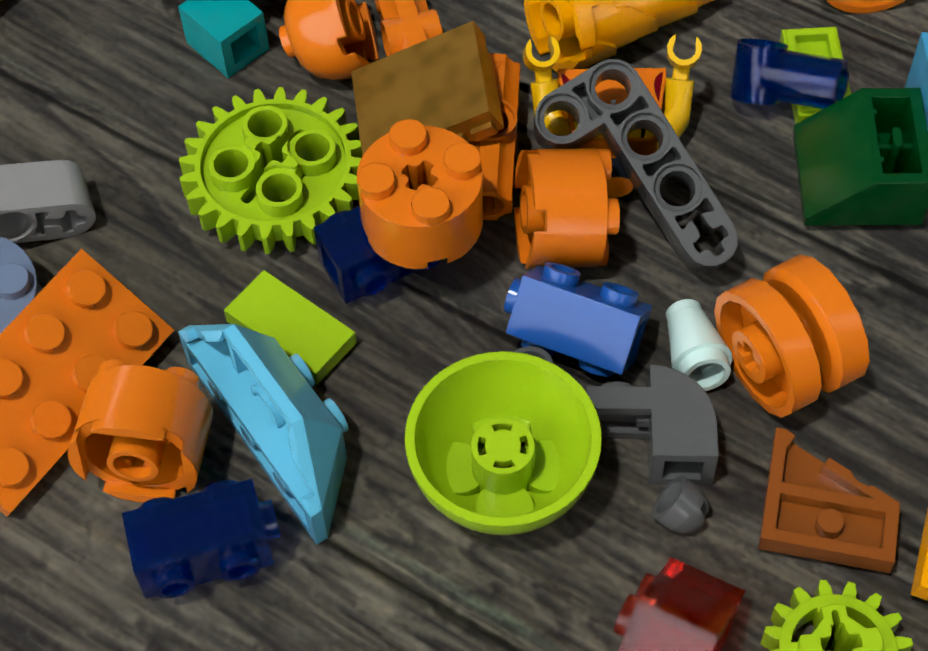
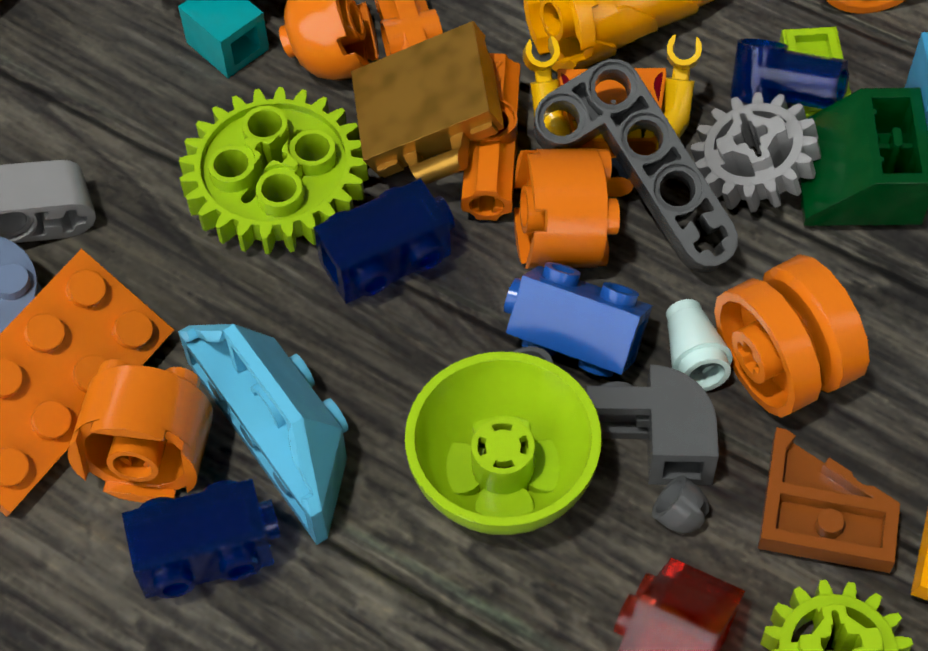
lime tile [224,270,357,385] -> none
orange brick [357,119,483,269] -> none
none -> light grey gear [691,92,821,212]

